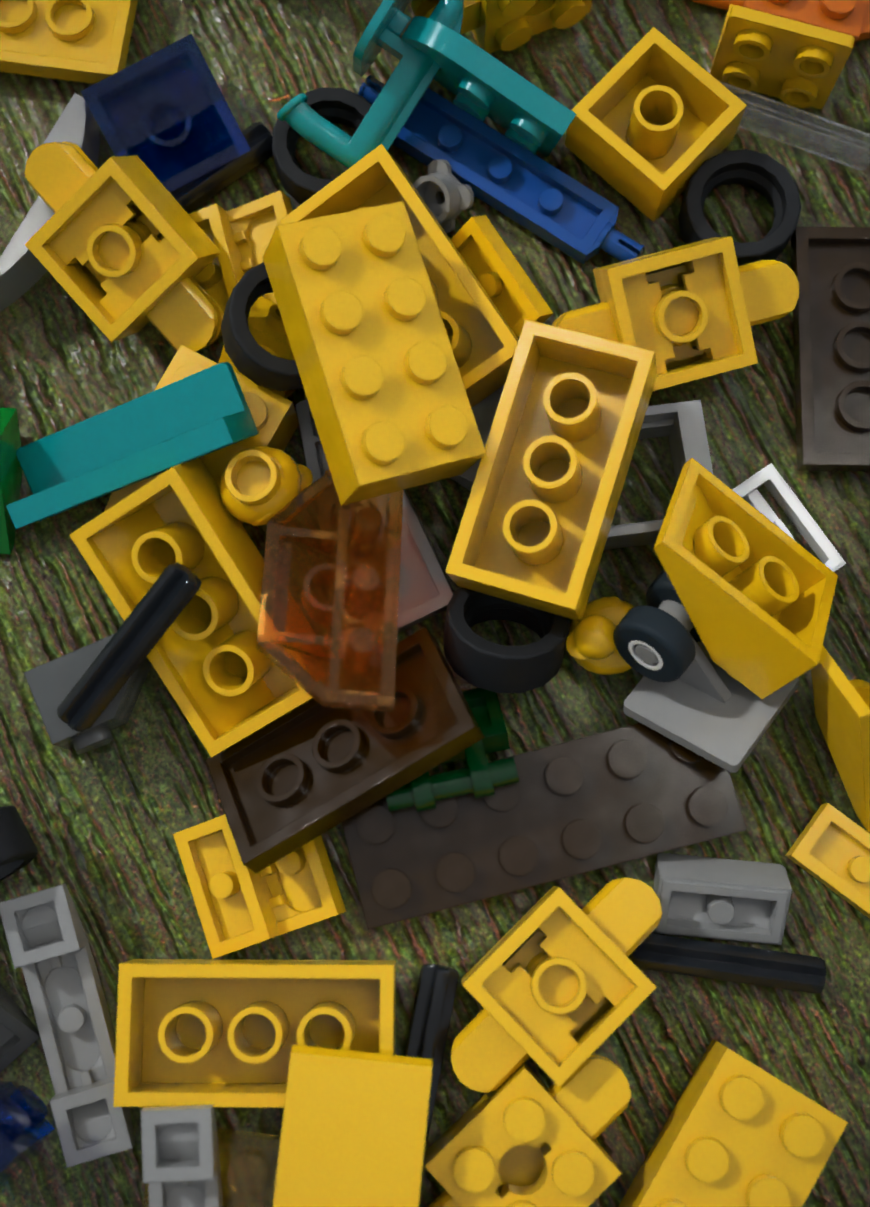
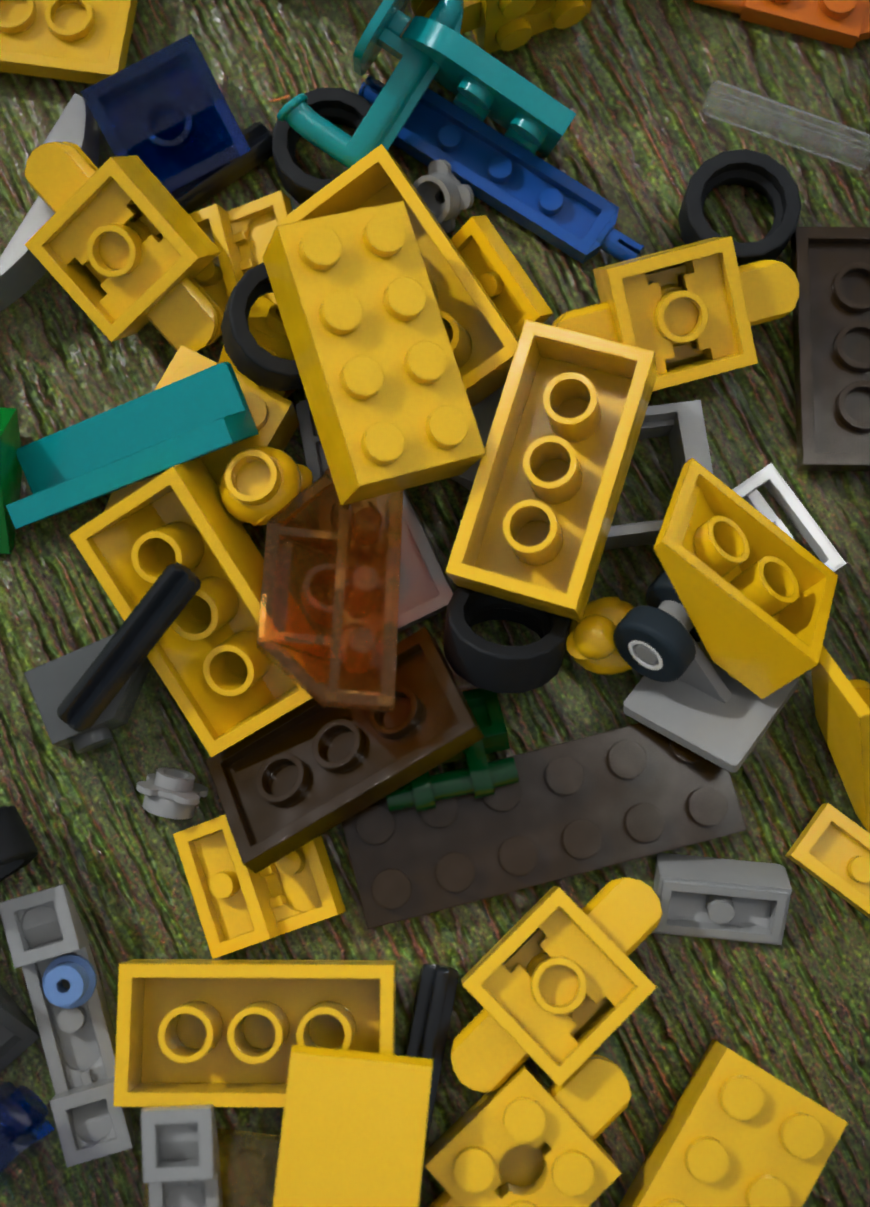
yellow brick [564,27,747,222] -> none
black axle [629,934,826,994] -> none
yellow bracket [710,4,855,110] -> none
none -> medium blue piece [42,954,97,1009]
none -> light grey plate [136,767,209,820]

